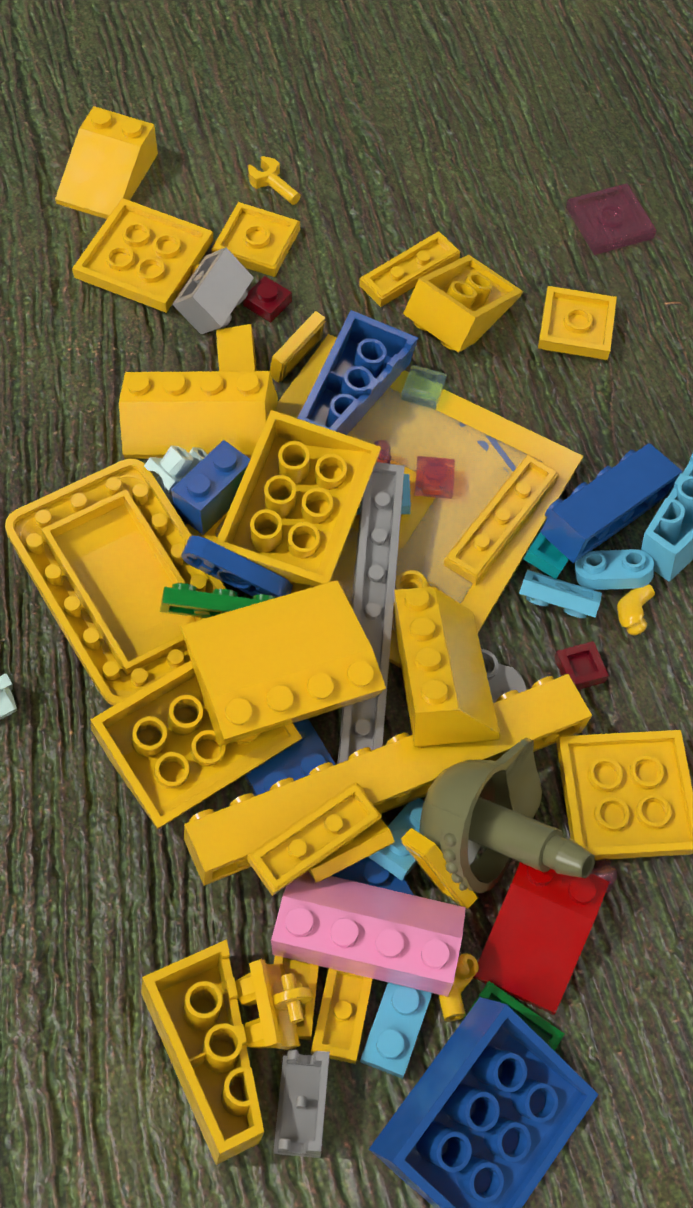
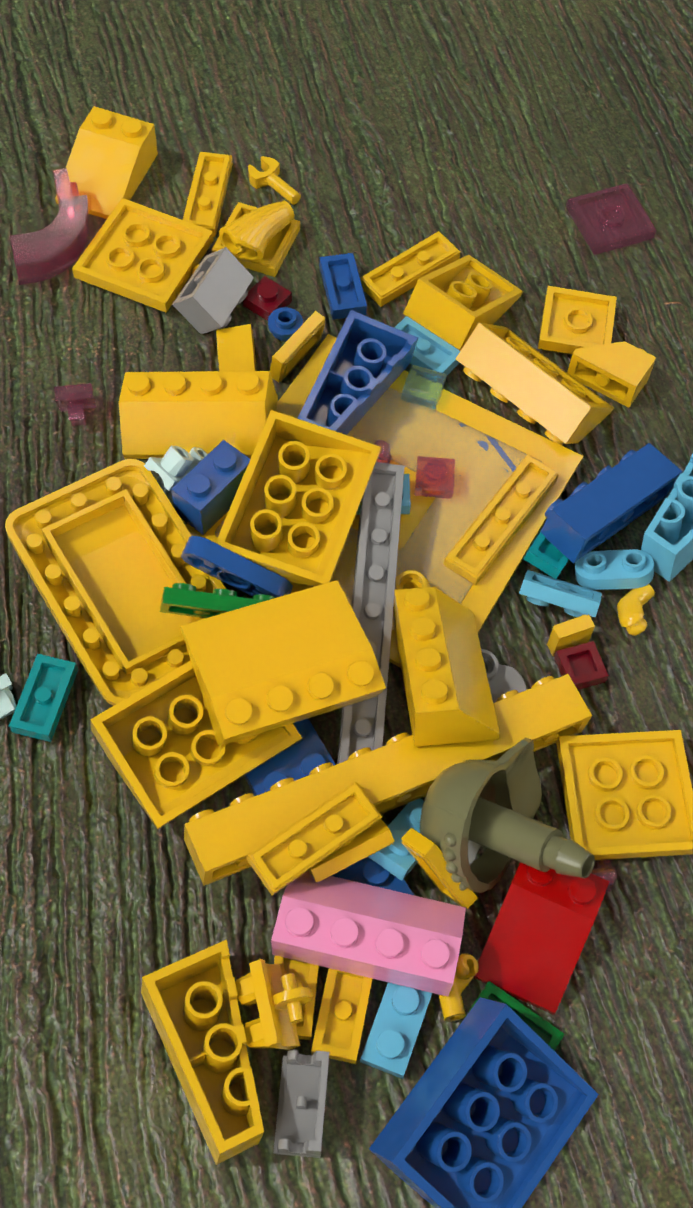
none -> teal plate [9,653,78,742]
none -> clear pink arch [10,168,90,285]
none -> clear pink tile [54,383,97,426]
none -> yellow tile [183,152,233,237]
none -> yellow piece [219,200,294,262]
none -> blue plate [268,307,303,341]
none -> blue plate [319,253,367,320]
none -> medium azure plate [394,316,460,383]
none -> yellow slope [456,323,614,445]
none -> yellow tile [547,614,595,656]
none -> yellow slope [567,341,656,408]

